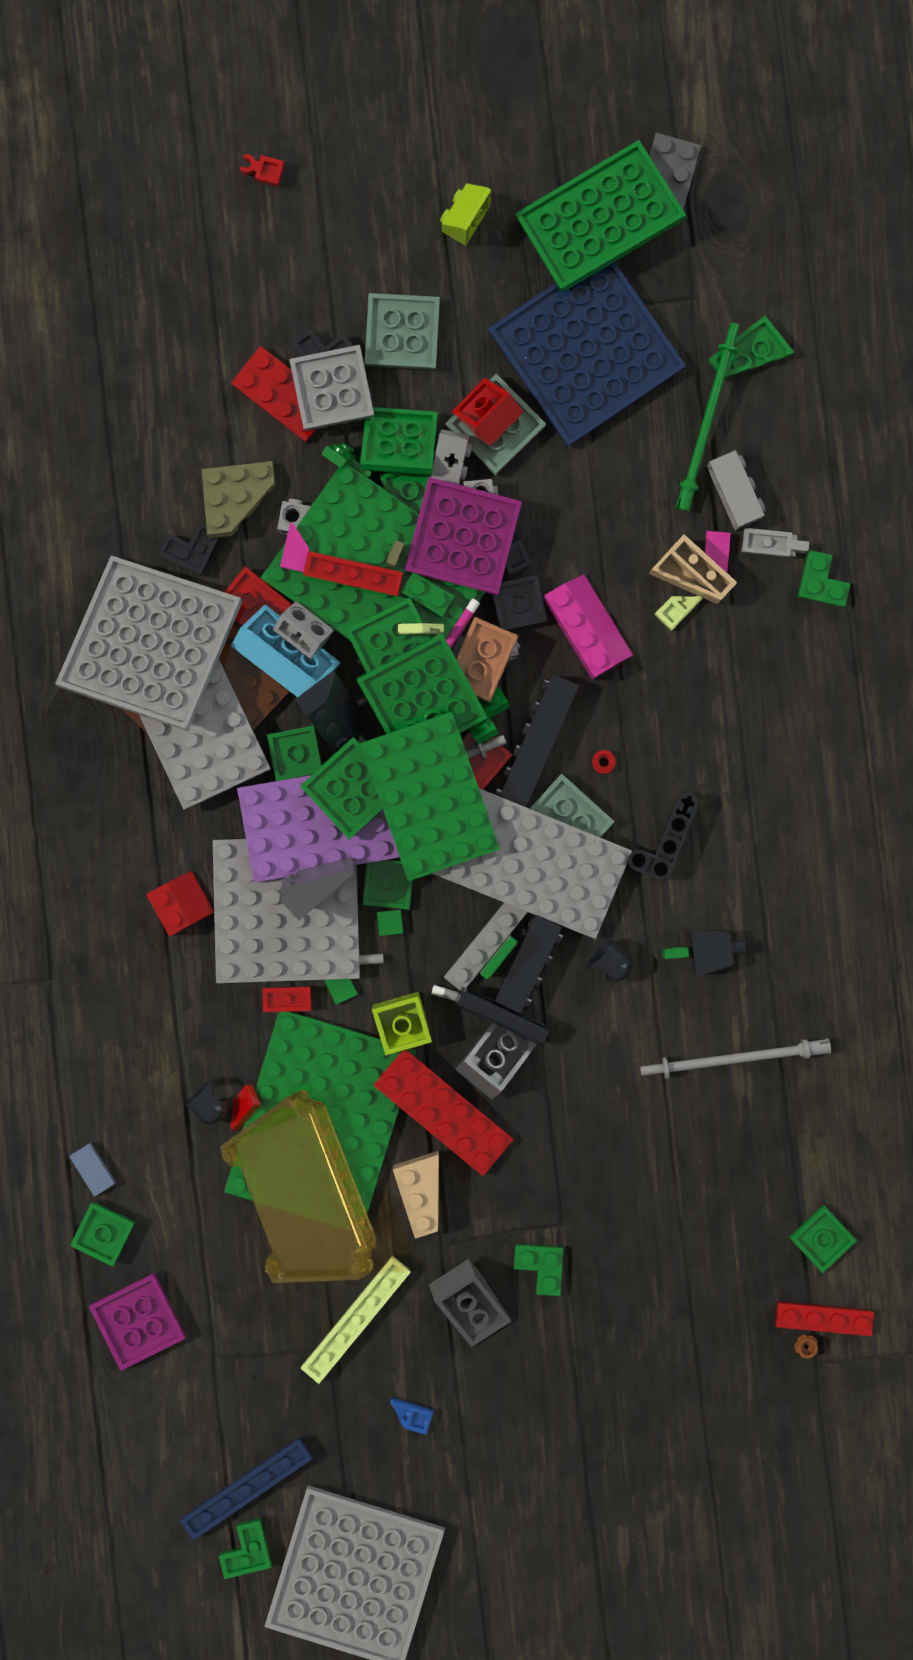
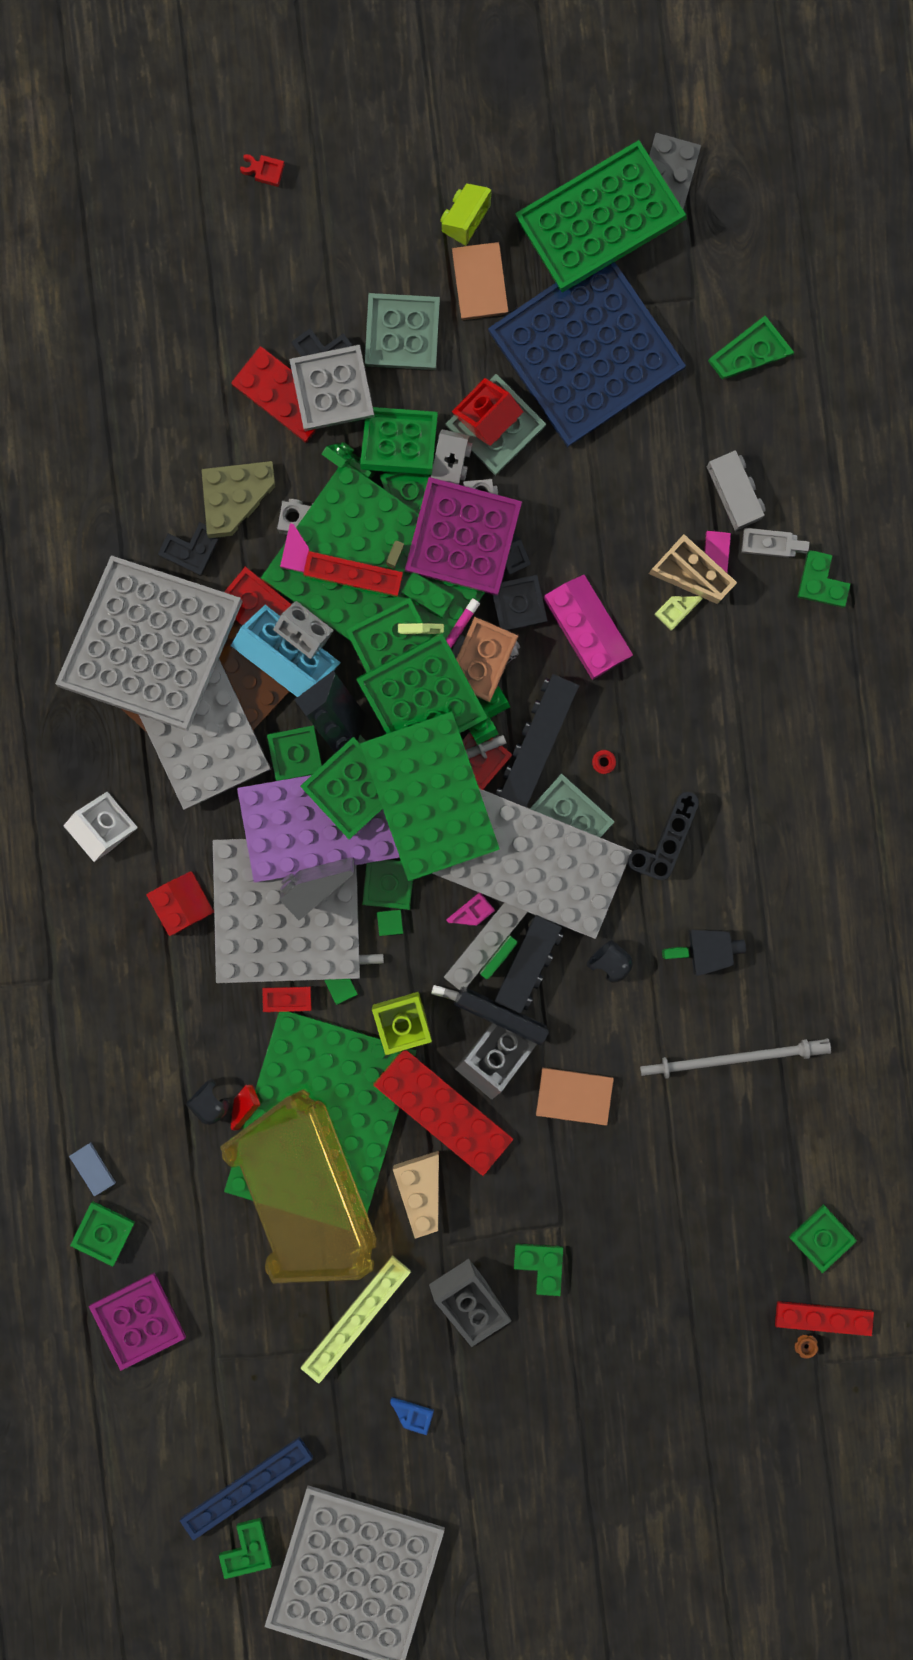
green bar [675,323,740,512] -> none
none -> white slope [64,792,138,862]
none -> dark pink tile [446,892,495,925]
none -> nougat tile [452,242,508,320]
none -> nougat tile [536,1067,613,1125]

